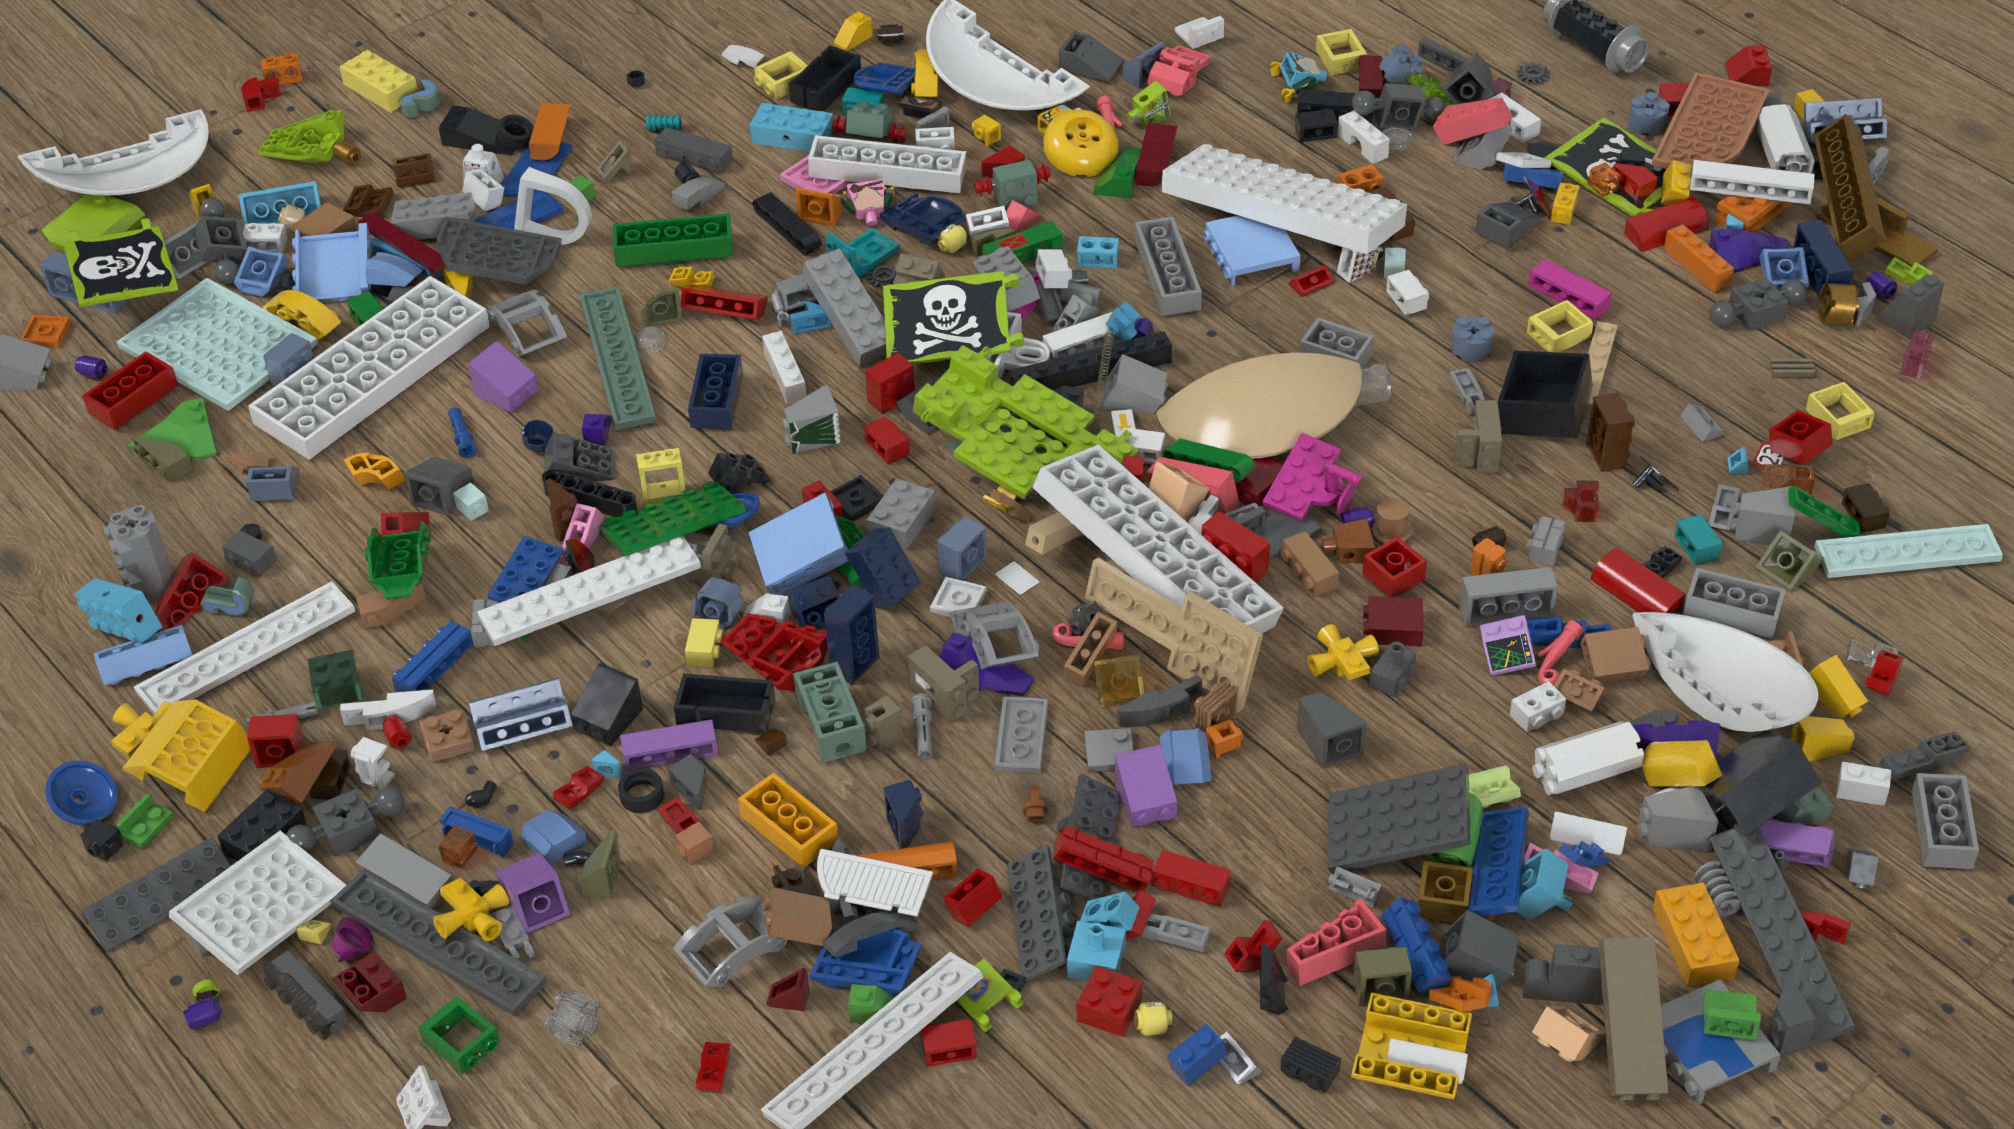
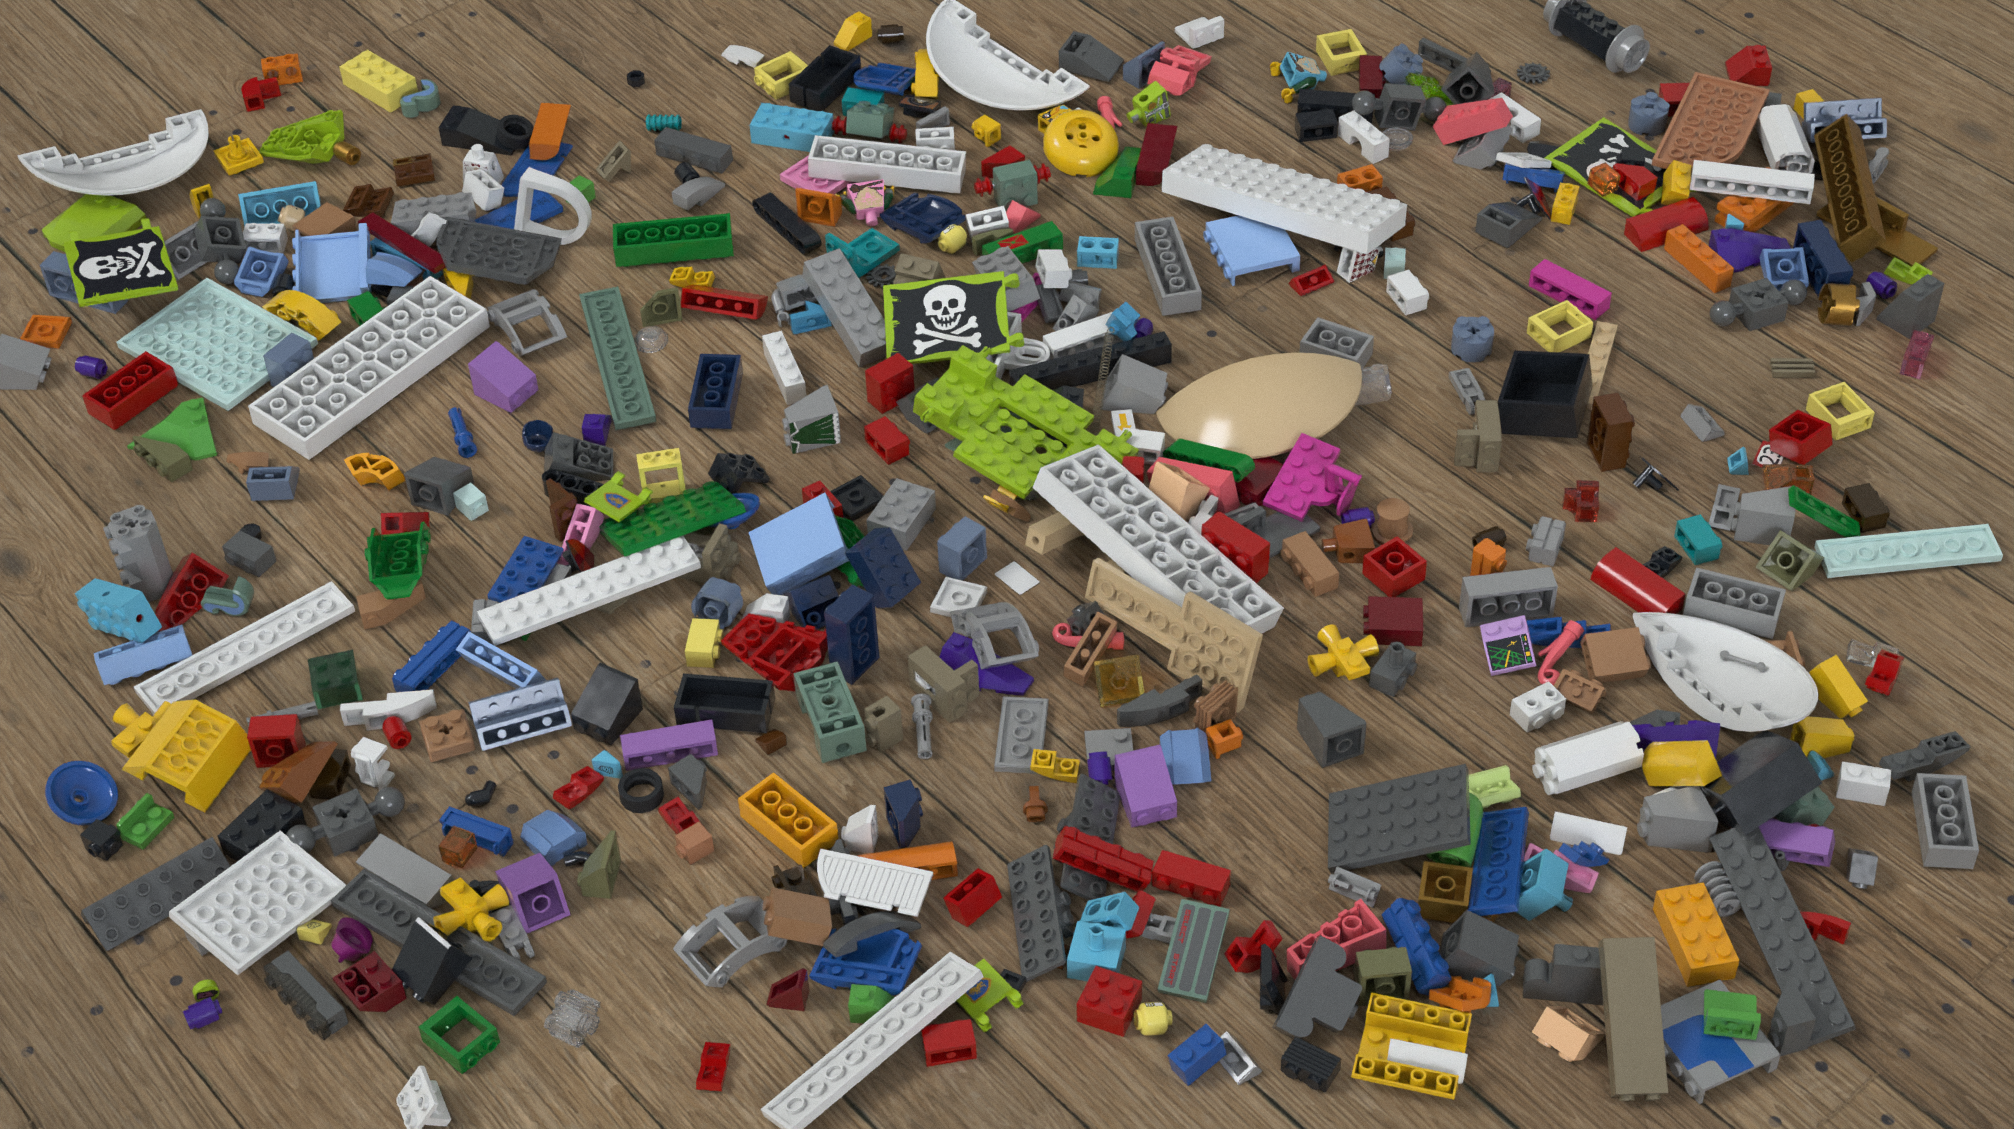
none -> yellow plate [213,135,264,176]
none -> black slope [392,917,473,1005]
none -> white slope [411,212,447,247]
none -> light blue brick [456,632,547,689]
none -> lime flag [584,471,653,522]
none -> white slope [841,805,879,853]
none -> yellow slope [1030,749,1080,783]
none -> dark purple brick [1087,751,1113,785]
none -> dark grey tile [1158,899,1230,1003]
none -> dark grey brick [1272,935,1362,1039]
none -> light grey hinge [1720,650,1766,671]
none -> medium azure slope [1807,750,1834,780]

